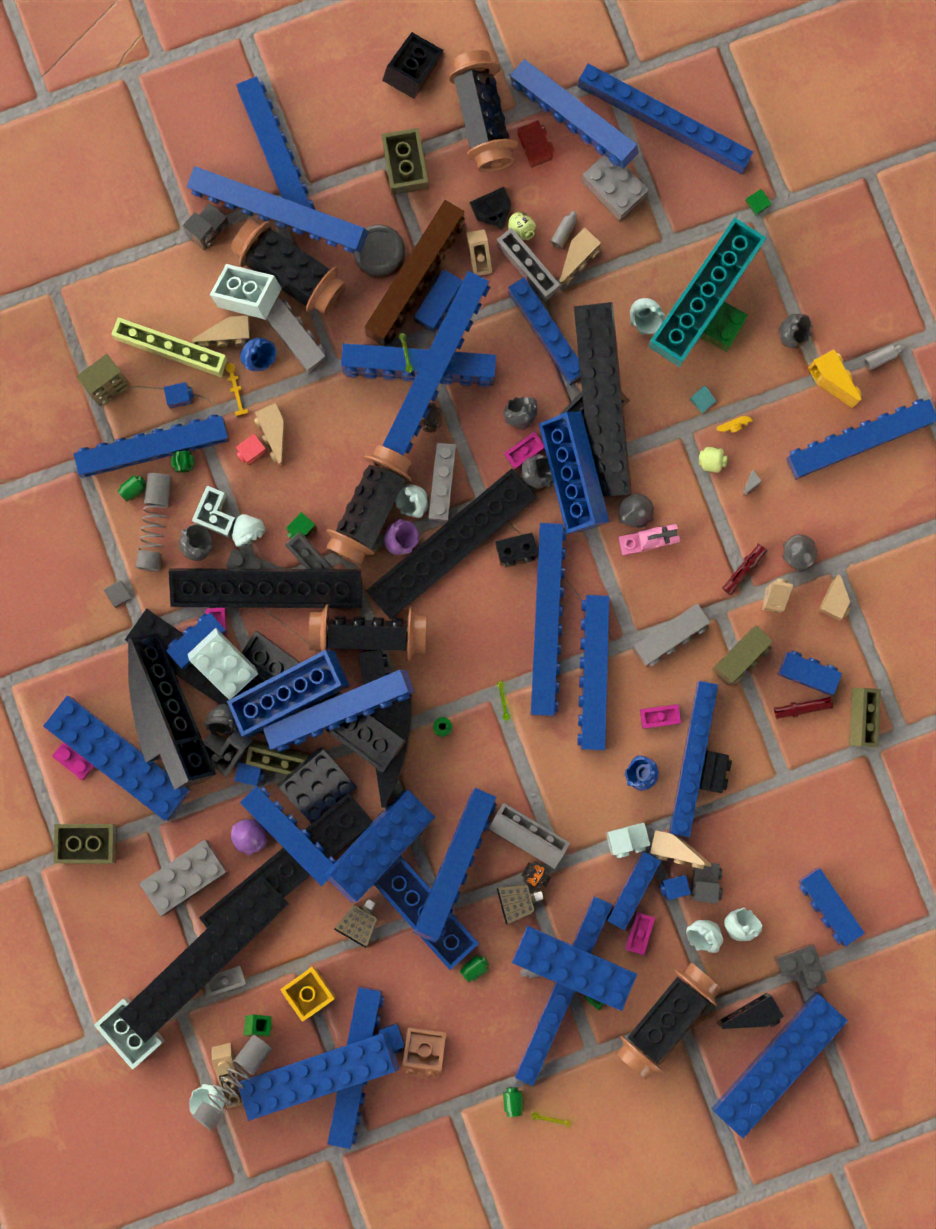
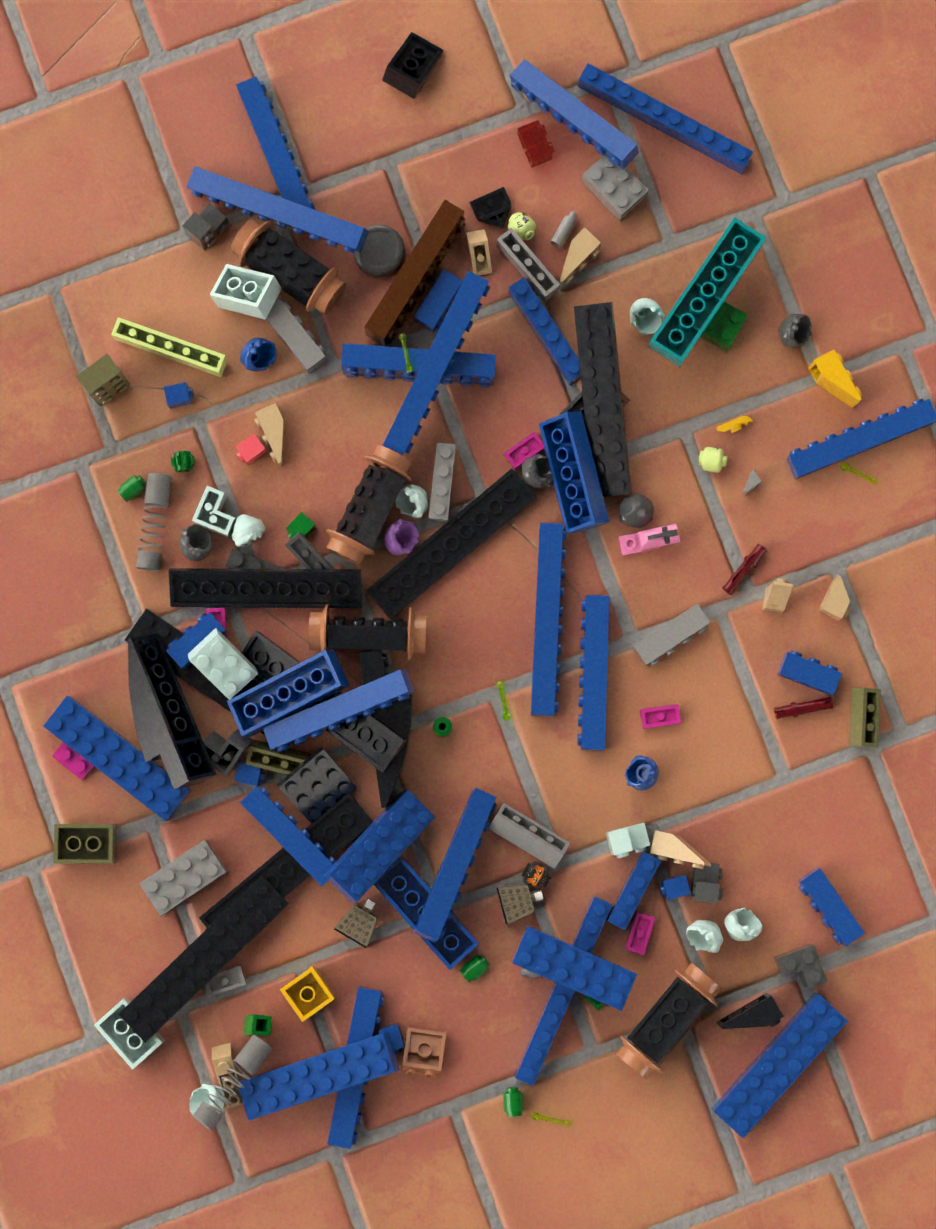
blue brick [73,415,229,478] -> none
light grey slope [104,580,131,607] -> none
tan slope [192,315,251,348] -> none
dark grey hair [204,704,238,735] -> none
yellow piece [226,363,248,416] -> none
medium lavender hair [231,819,268,855] -> none
olive brick [381,128,429,195] -> none
clear smoke head [419,403,443,433] -> none
brick [449,50,519,172] -> none
black brick [495,532,538,568] -> none
dark grey hair [503,397,538,430] -> none
blue brick [669,681,718,837] -> none
teal slope [690,385,716,414] -> none
black brick [699,751,732,793] -> none
olive brick [712,625,773,685] -> none
green tile [745,189,772,216] -> none
dark grey hair [783,534,818,572] -> none
light grey cylinder [864,345,902,371] -> none
none -> clear neon green hinge [840,463,878,485]

